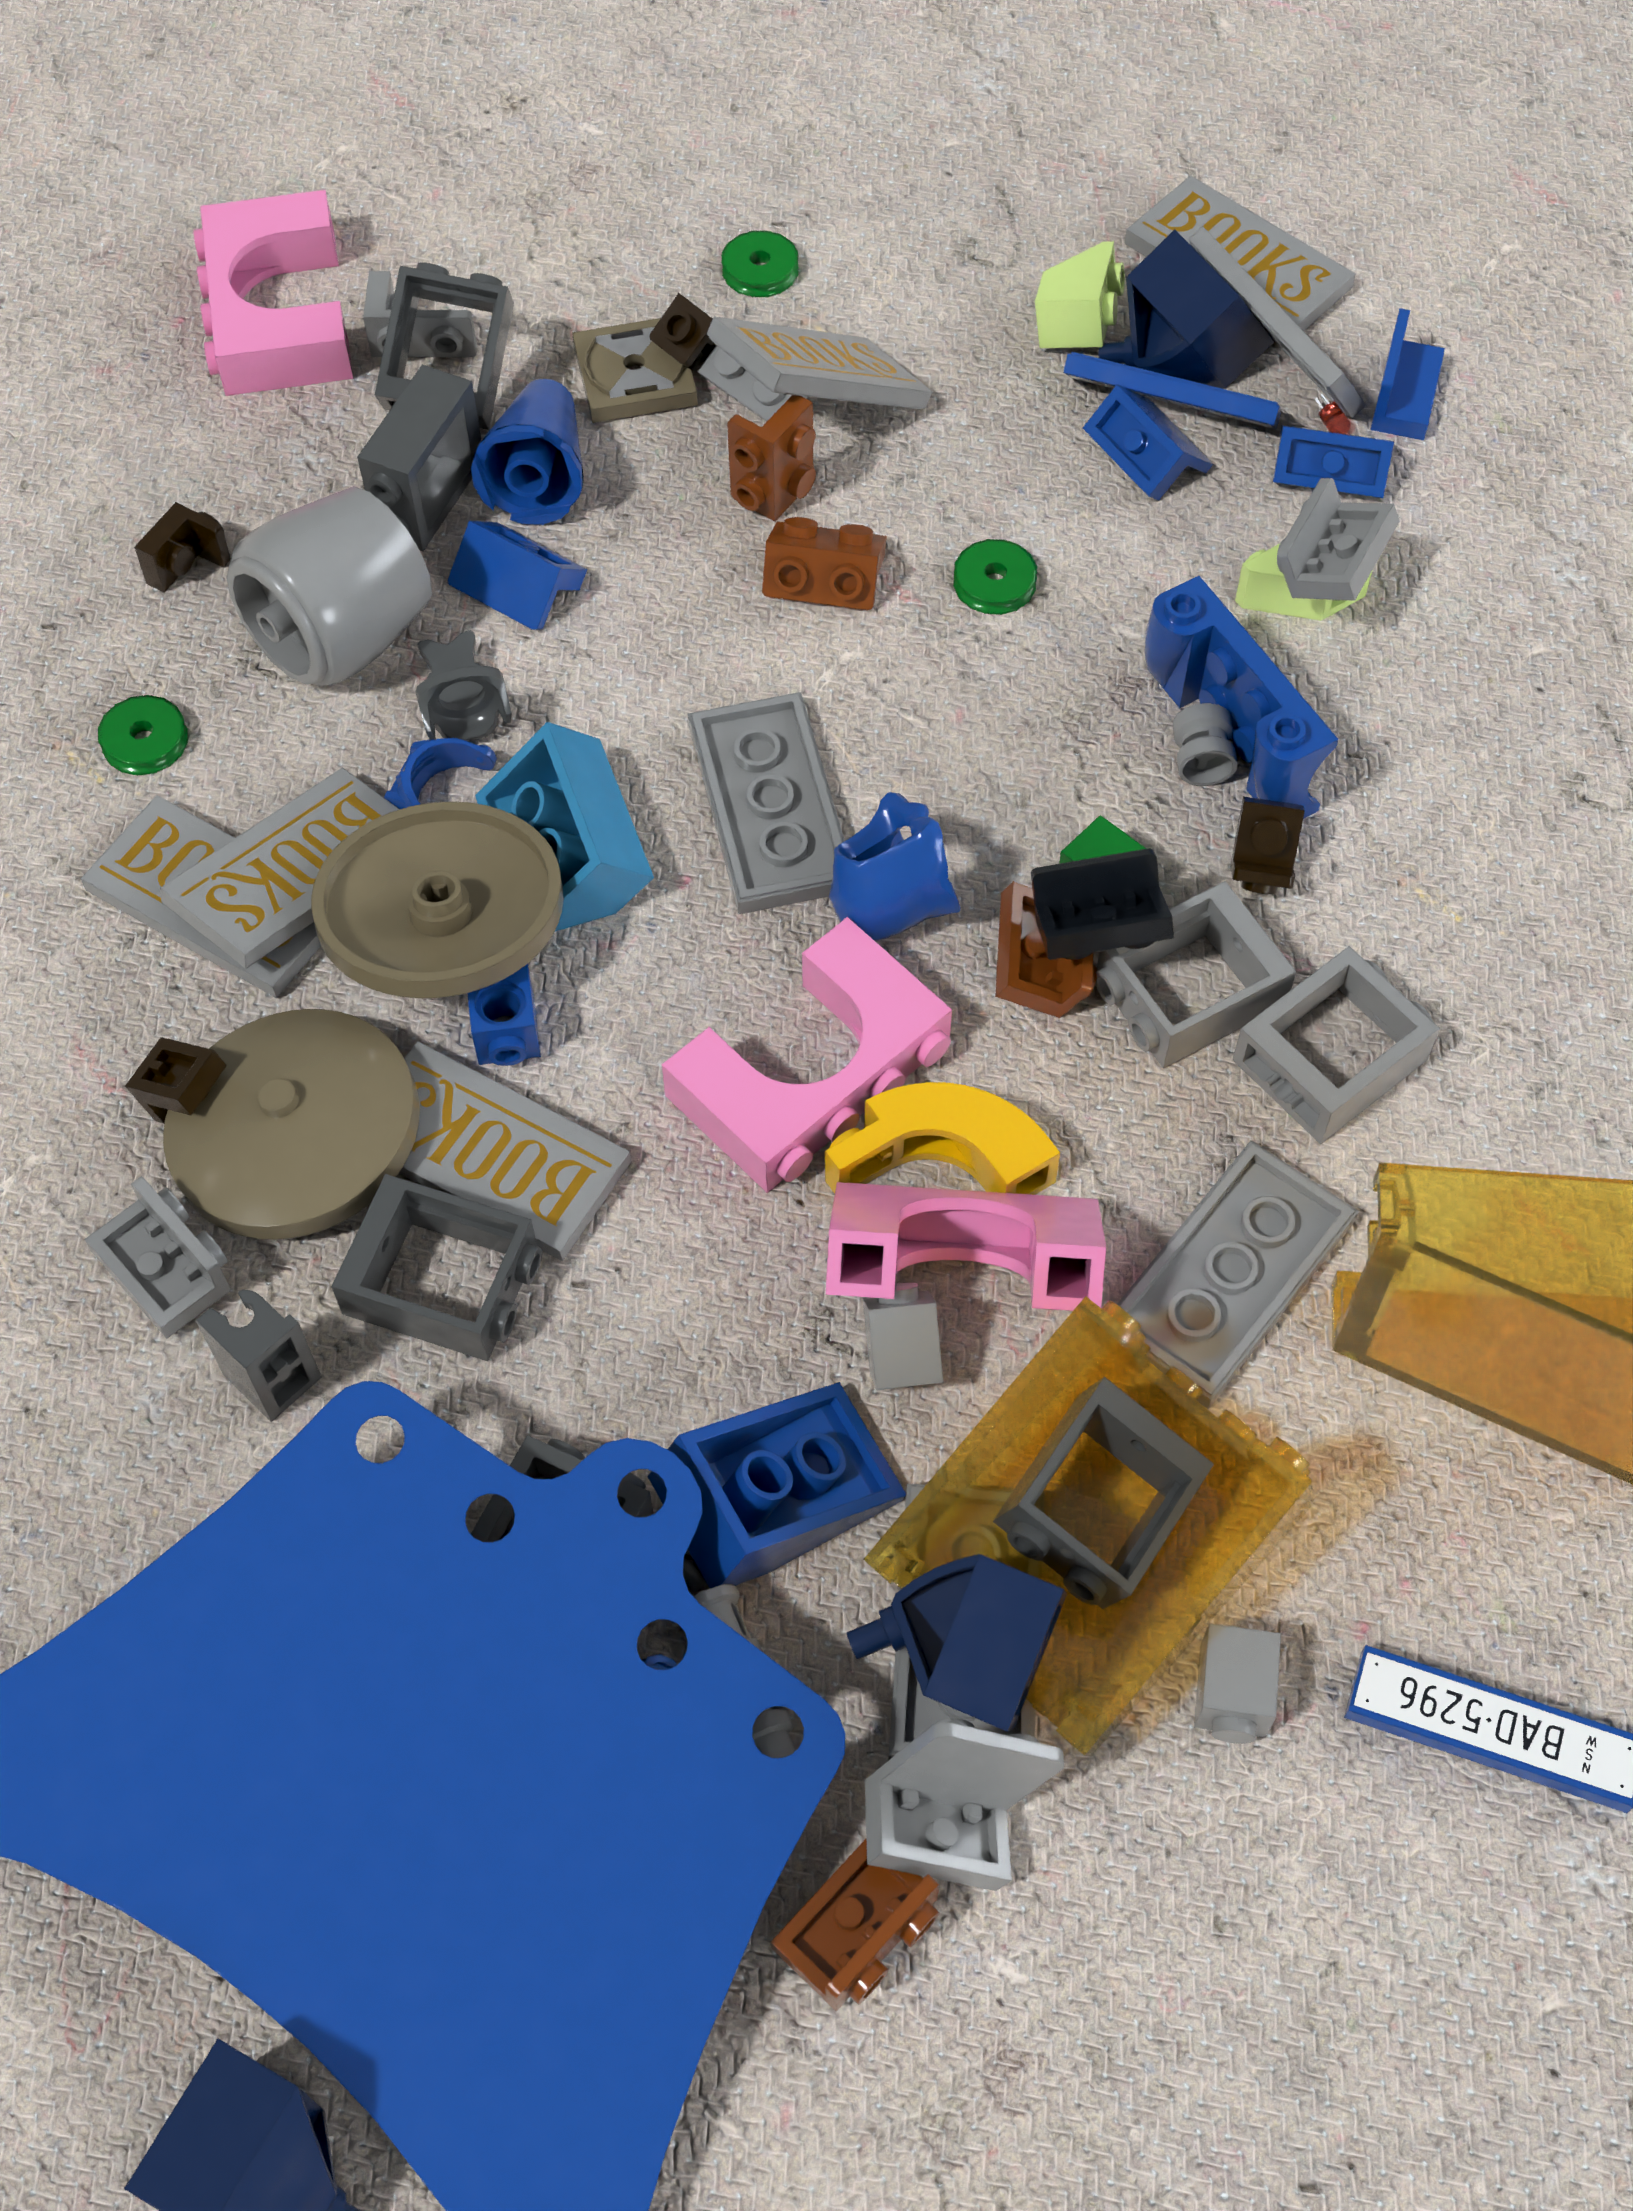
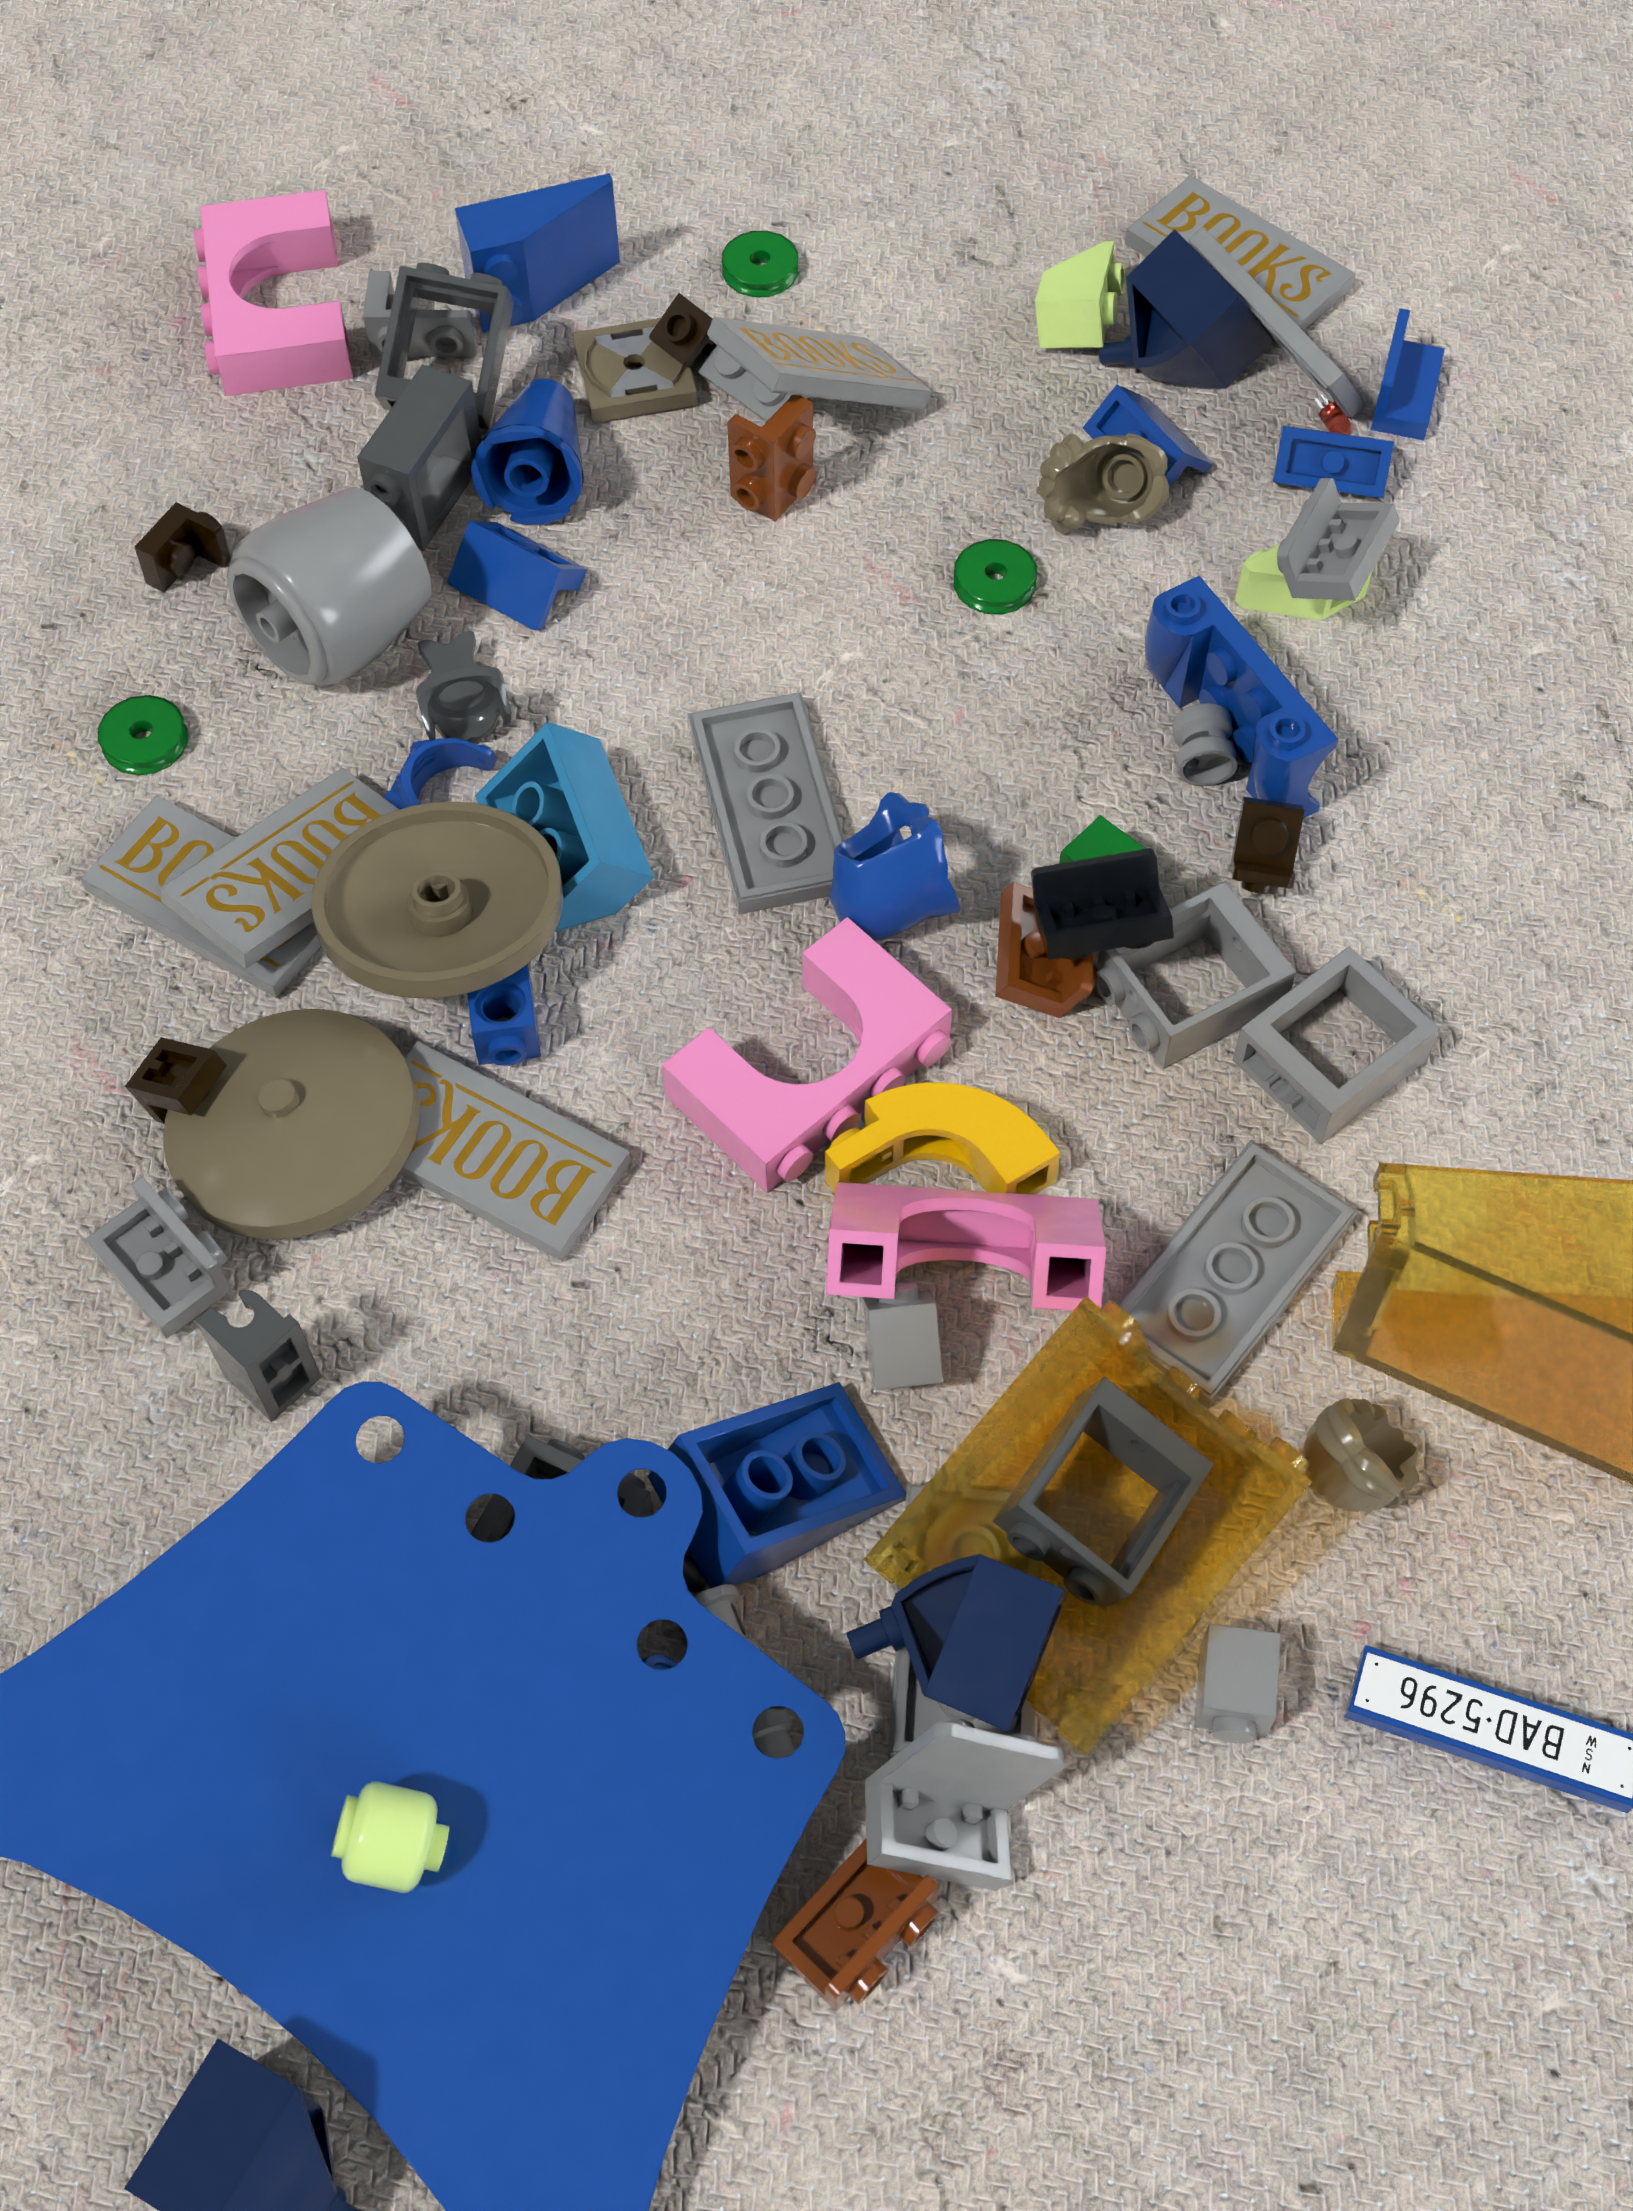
dark grey window [331,1174,542,1361] -> none
dark orange bracket [762,517,887,610] -> none
blue tile [1063,352,1282,429] -> none
none -> yellowish green head [331,1782,450,1893]
none -> blue slope [454,173,620,333]
none -> dark tan hair [1036,433,1169,533]
none -> dark tan hair [1303,1398,1419,1512]

